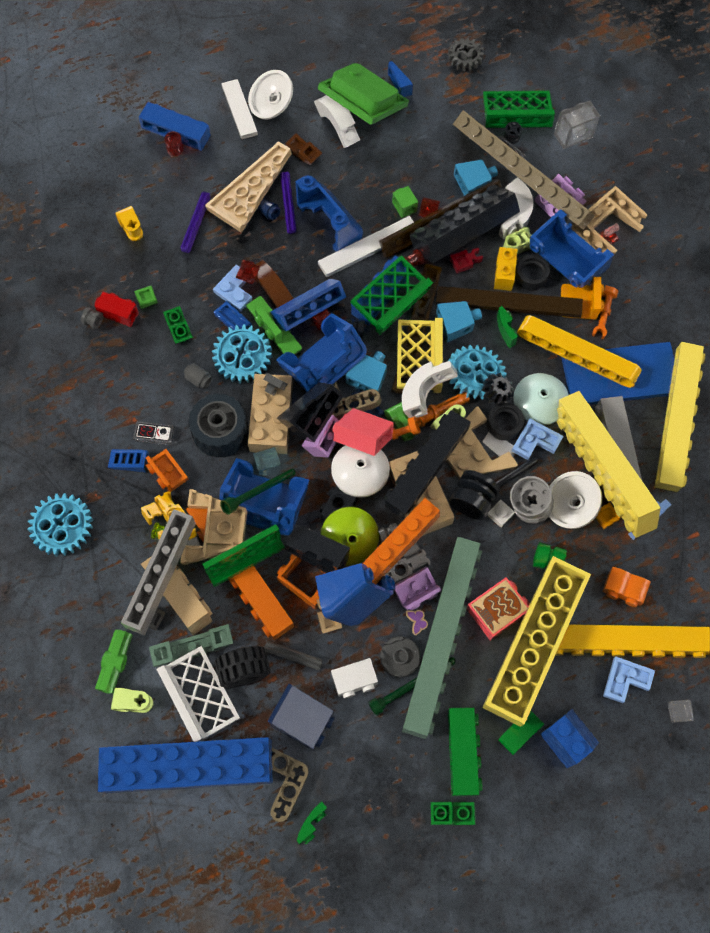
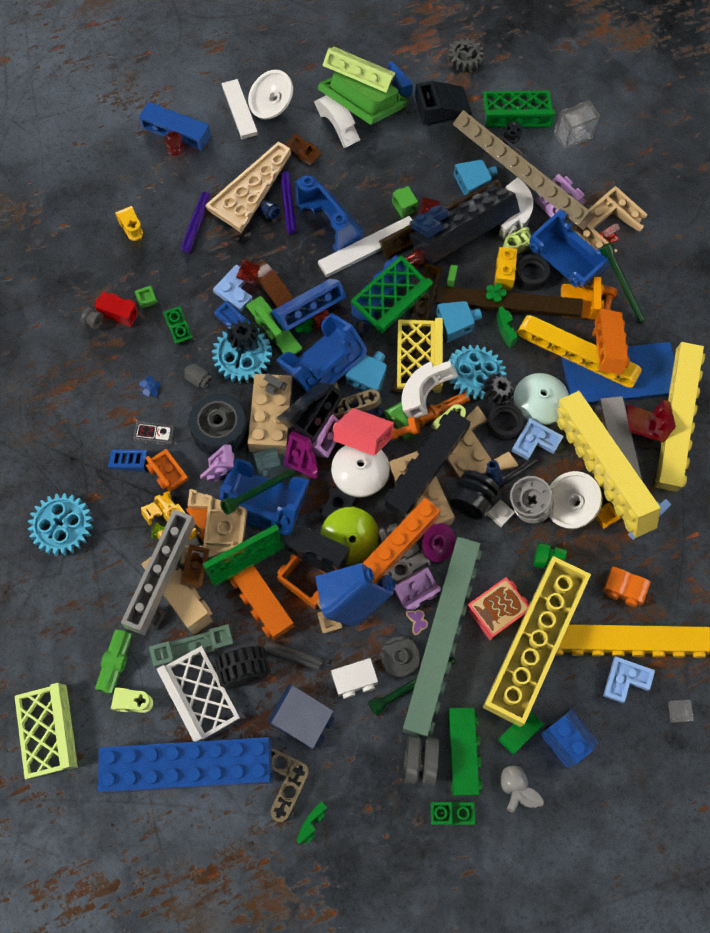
dark red plate [449,248,483,274] -> none
white sticker [483,432,515,457] -> none
none -> yellowish green fence [15,683,78,779]
none -> blue plant [139,376,160,397]
none -> reddish brown slope [180,544,210,589]
none -> lavender bracket [200,445,234,482]
none -> black gear [227,319,259,352]
none -> magenta wing [283,431,320,479]
none -> green plant [295,318,313,334]
none -> yellowish green fence [322,46,395,93]
none -> dark grey wheel [404,735,439,786]
none -> dark blue plate [409,205,449,238]
none -> black slope [415,81,472,124]
none -> magenta dish [421,523,455,562]
none -> bright green tile [446,265,458,287]
none -> dark blue cone [485,460,503,485]
none -> green plant [486,283,506,302]
none -> light grey piece [501,765,544,813]
none -> orange brick [594,308,630,375]
none -> dark green piece [599,242,645,323]
none -> dark red bracket [625,400,676,443]

